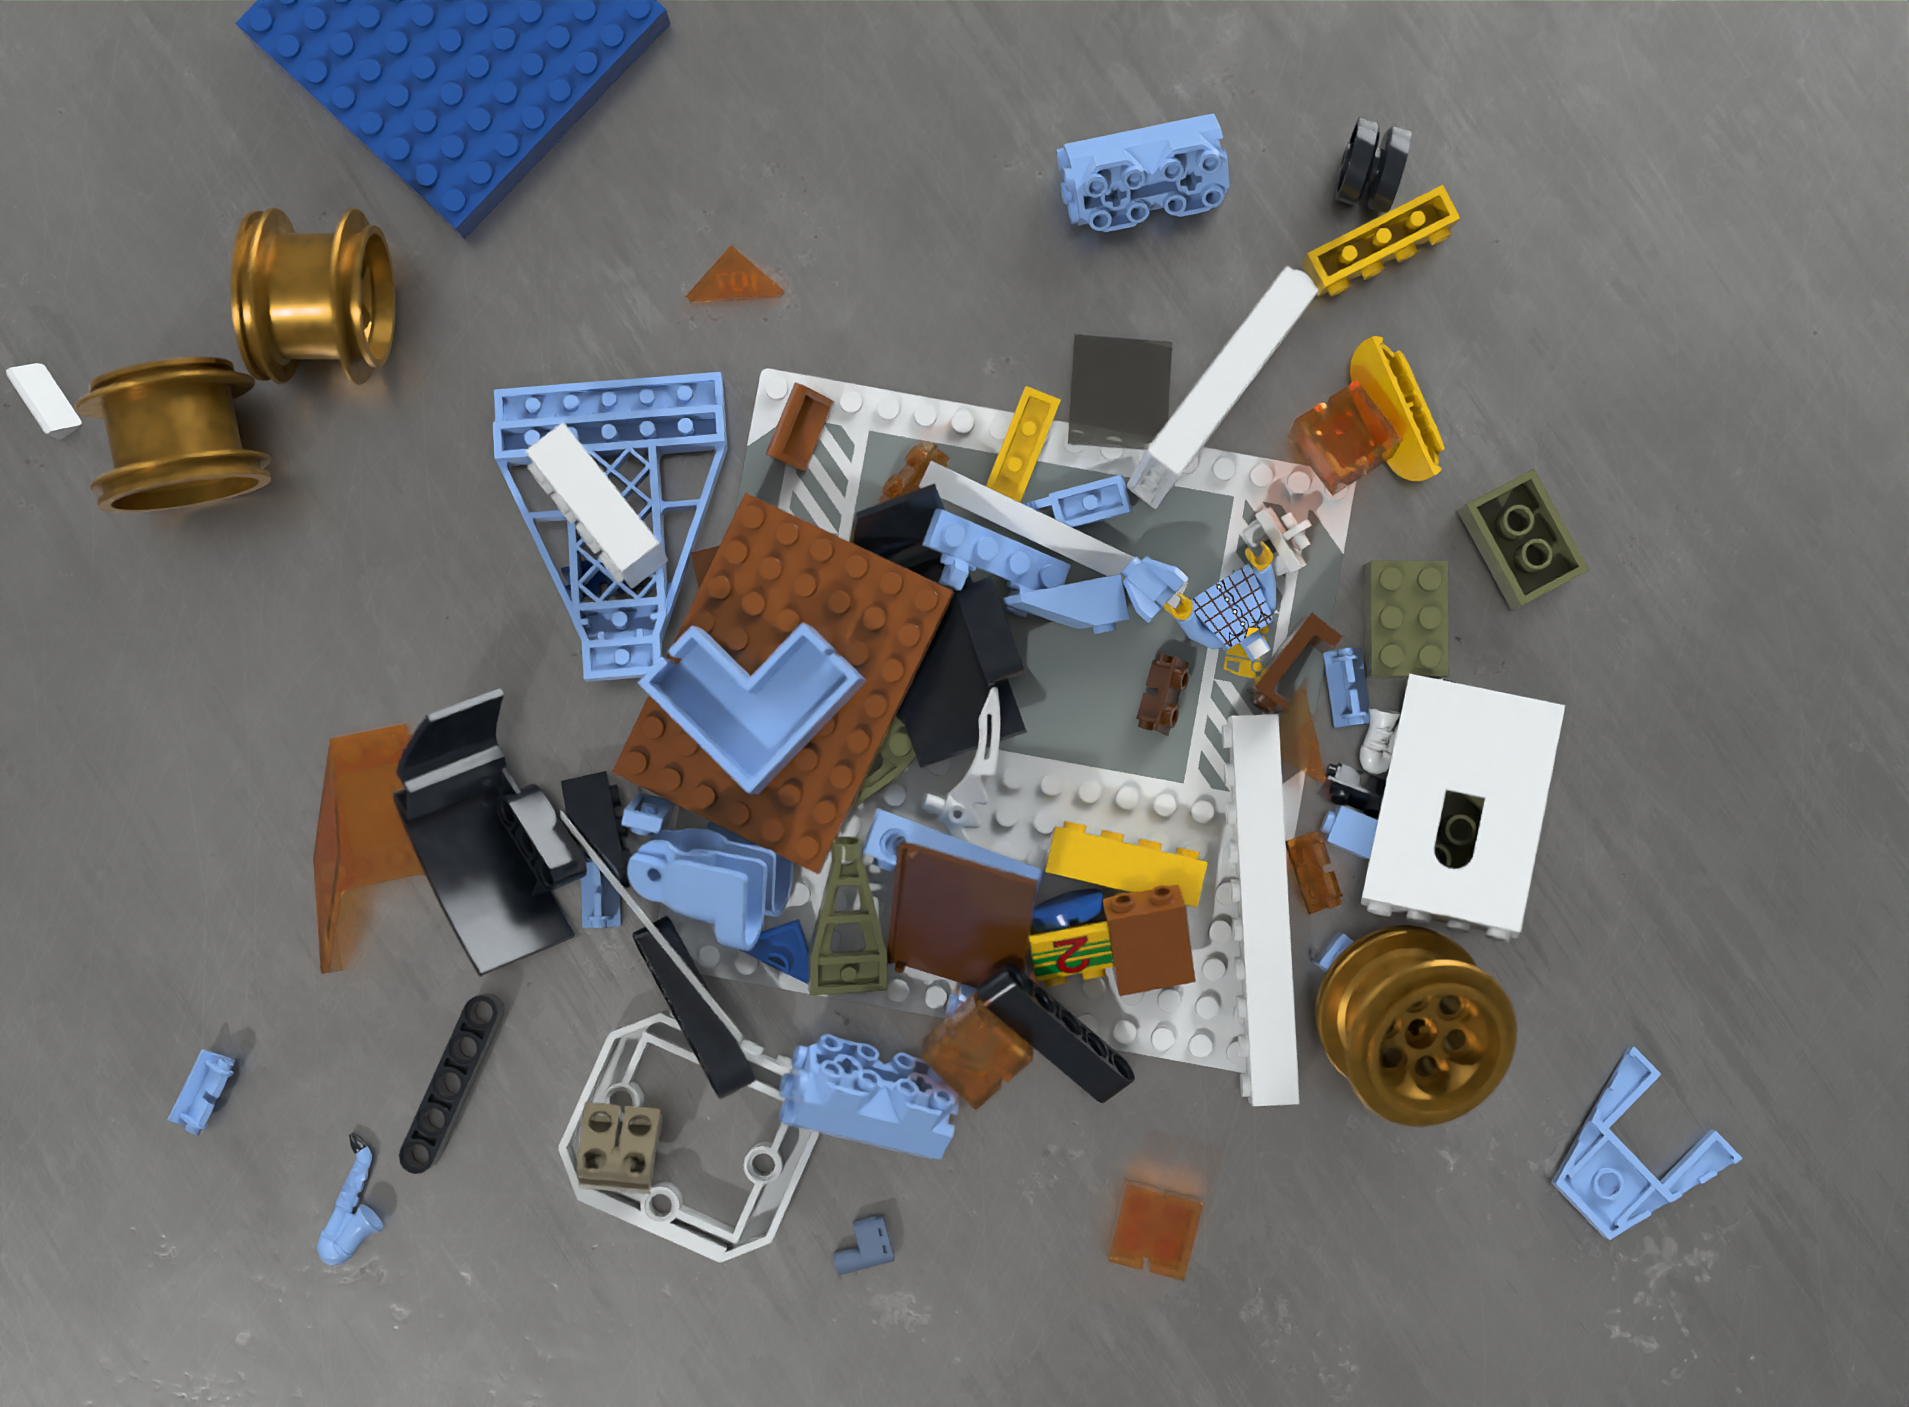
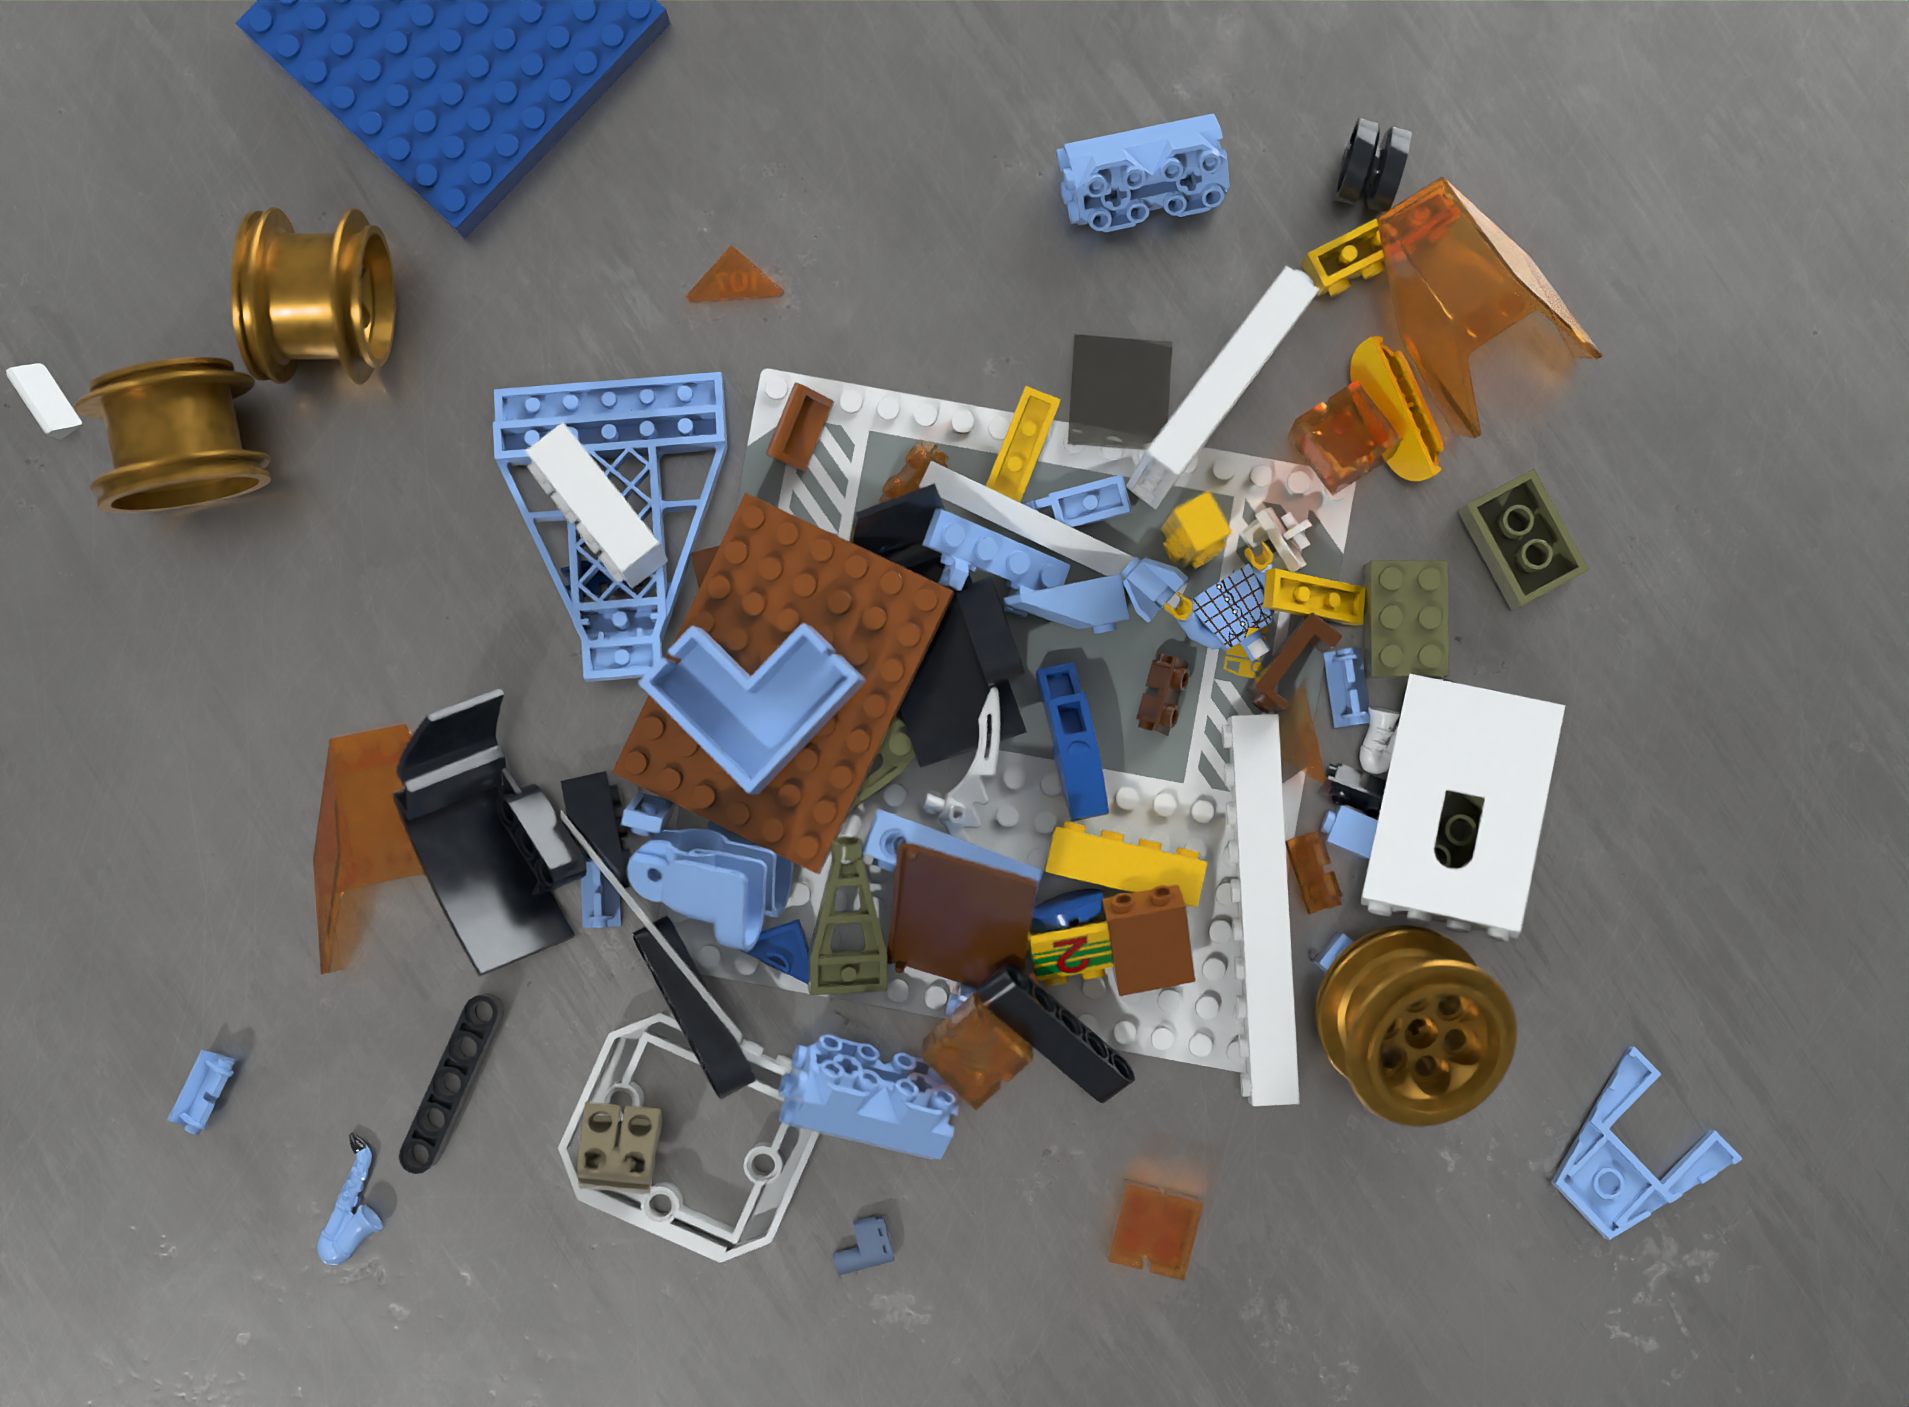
none -> blue slope [1035,662,1109,822]
none -> yellow brick [1160,491,1233,569]
none -> yellow plate [1263,568,1366,626]
none -> clear orange windscreen [1376,177,1603,439]

